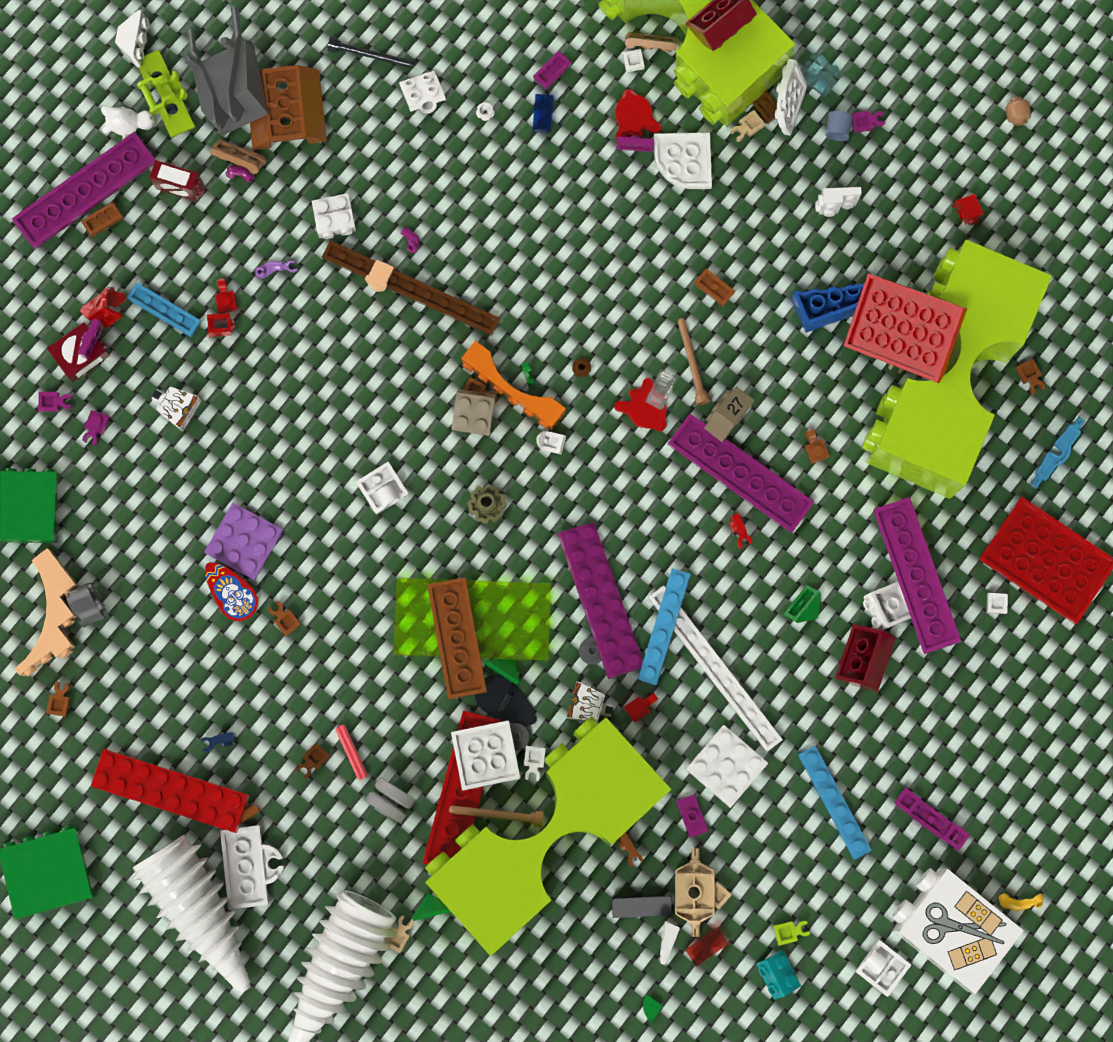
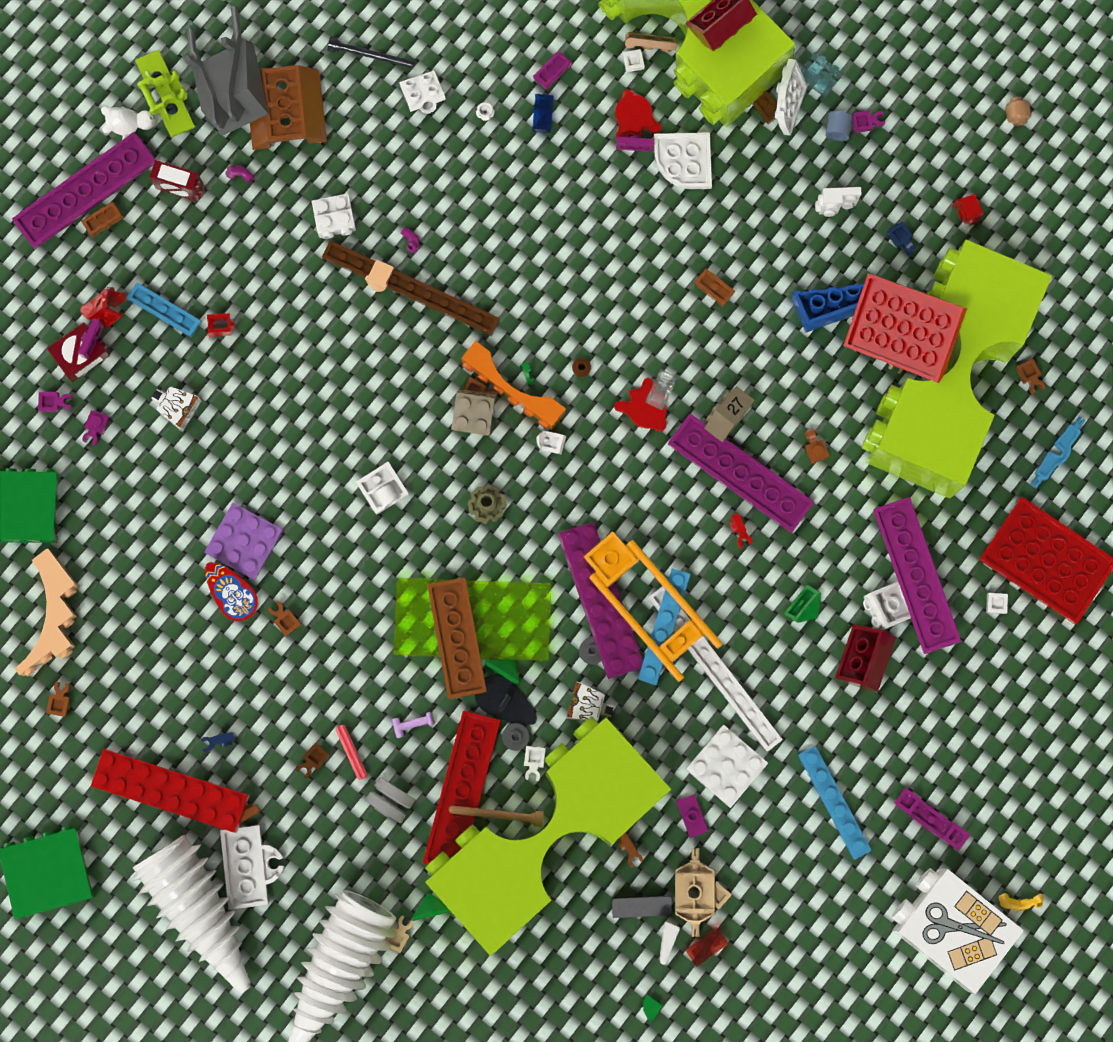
dark grey brick [66,582,109,628] -> none
white slope [115,10,150,67] -> none
medium nougat plate [211,139,266,174] -> none
red plate [215,278,238,314] -> none
medium lavender arm [255,260,298,279] -> none
white plate [451,721,520,790] -> none
red plate [624,693,658,723] -> none
medium nougat piece [678,318,711,406] -> none
tan plate [730,110,765,142] -> none
teal bracket [756,950,801,999] -> none
lime plate [773,921,810,946] -> none
white plate [855,940,911,997] -> none
none -> lavender piece [392,712,434,738]
none -> light orange plate [584,532,723,682]
none -> dark blue plate [886,222,917,257]

